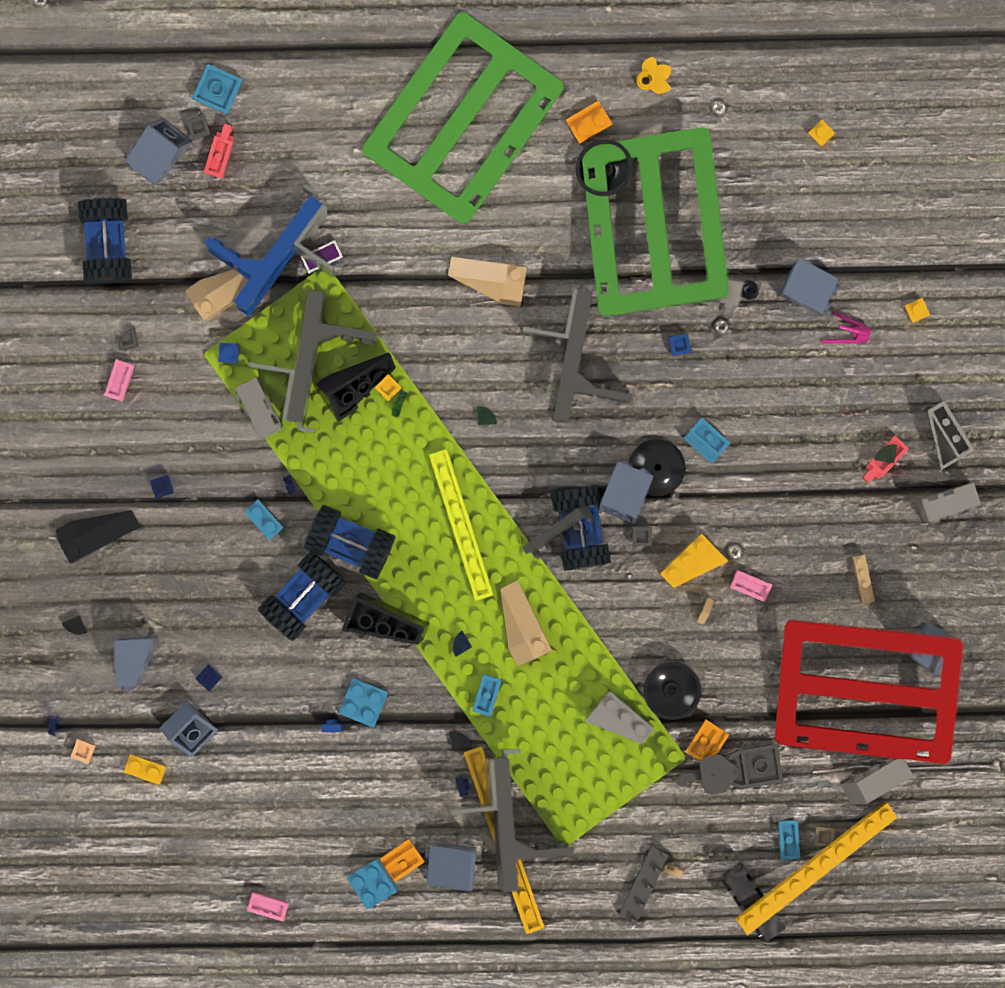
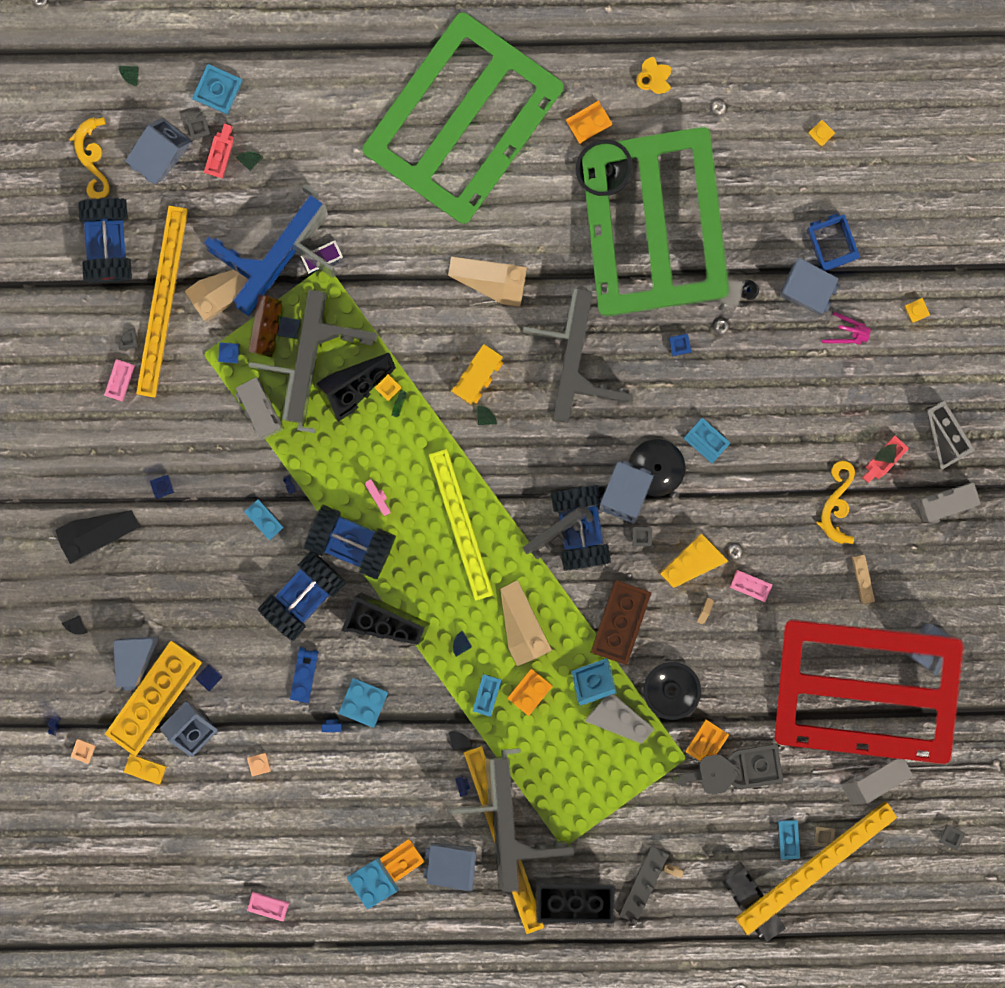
none -> yellow plant [69,117,110,199]
none -> yellow plate [104,640,203,757]
none -> clear green tile [119,66,139,87]
none -> yellow plate [136,206,188,398]
none -> clear green tile [235,151,263,171]
none -> light nougat plate [247,752,271,776]
none -> reddish brown plate [249,295,282,357]
none -> plate [278,316,301,339]
none -> blue plate [290,647,319,703]
none -> bright pink plate [365,479,391,516]
none -> yellow wedge [451,344,504,405]
none -> light orange plate [507,668,553,716]
none -> black brick [536,877,615,924]
none -> dark azure plate [571,658,616,705]
none -> reddish brown plate [590,580,652,665]
none -> blue window [806,213,861,271]
none -> yellow plant [816,461,855,544]
none -> dark grey plate [939,824,965,850]

